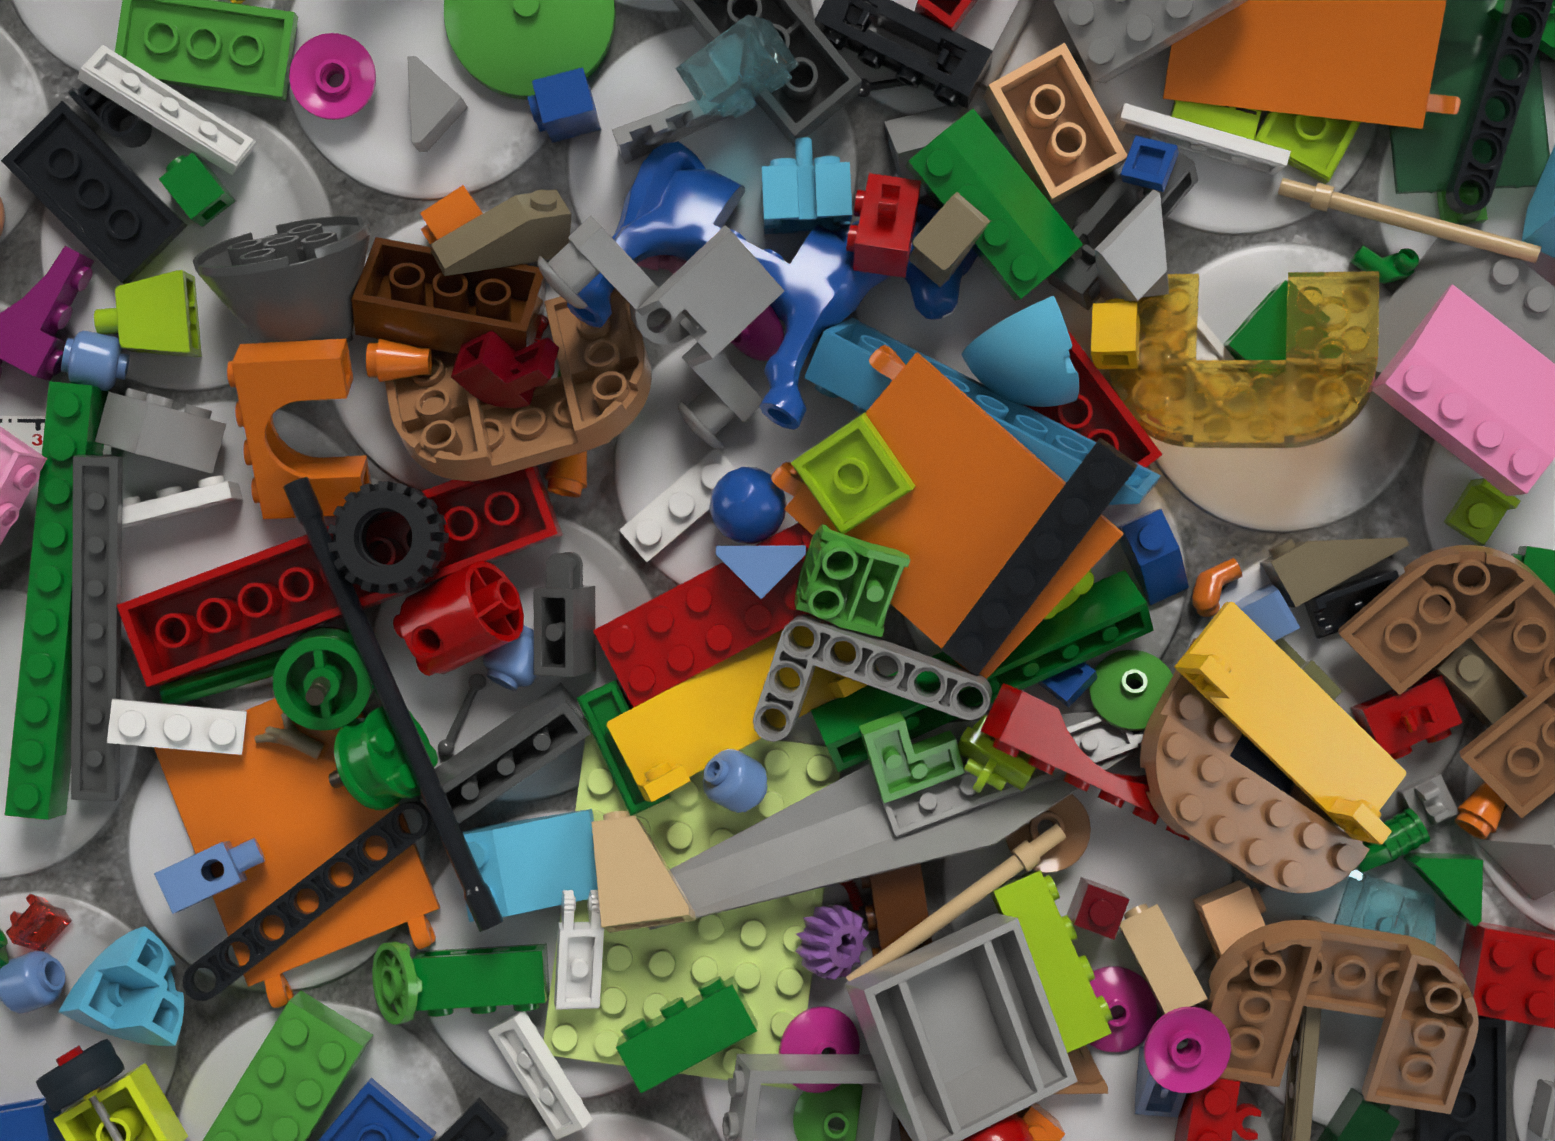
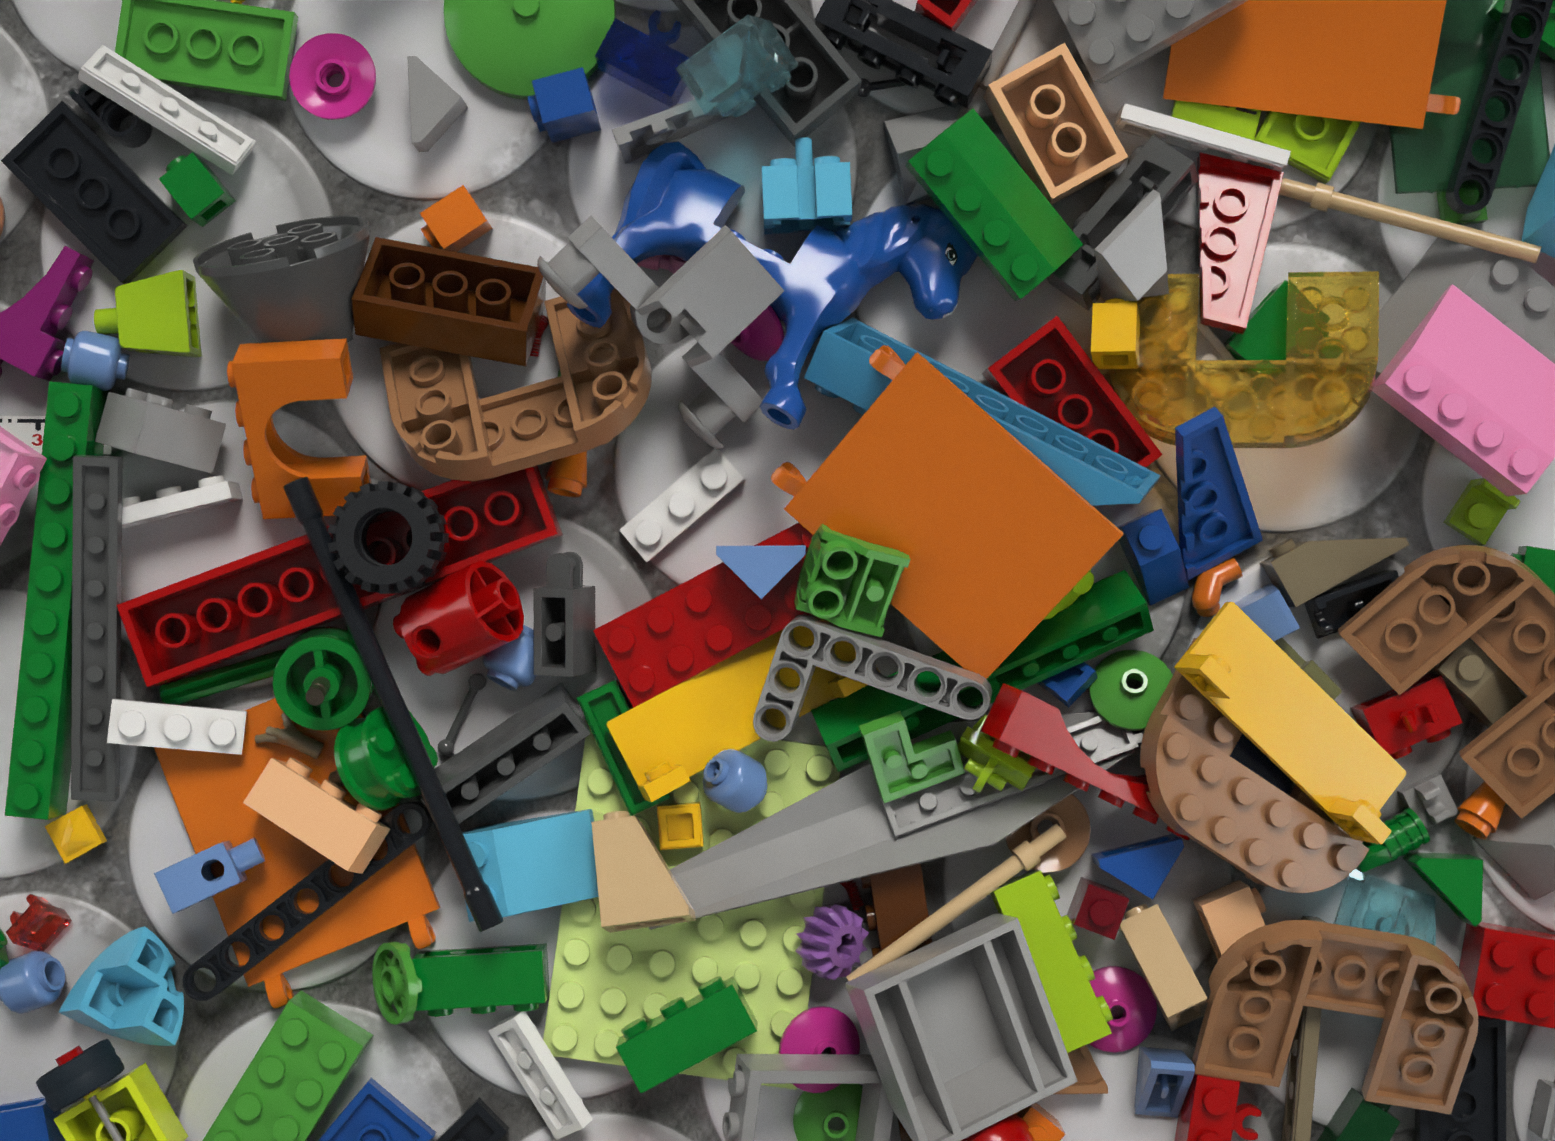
orange cone [366,339,432,382] -> none
dark tan slope [431,189,571,276] -> none
dark red brick [451,330,560,408] -> none
white hinge [554,890,604,1010] -> none
blue piece [709,467,787,544] -> none
lime tile [791,412,916,534] -> none
red brick [846,173,921,278] -> none
dark tan slope [909,192,991,287] -> none
black plate [941,438,1138,676] -> none
medium azure brick [961,295,1079,407] -> none
blue plate [1120,135,1179,192] -> none
dark pink dish [1144,1006,1231,1093] -> none
green arm [1350,245,1419,284] -> none
none -> yellow tile [44,804,107,864]
none -> light nougat brick [243,757,390,874]
none -> clear blue brick [595,10,694,107]
none -> yellow tile [657,802,704,850]
none -> blue slope [1091,834,1184,900]
none -> blue wing [1175,407,1263,580]
none -> wing [1197,152,1284,334]

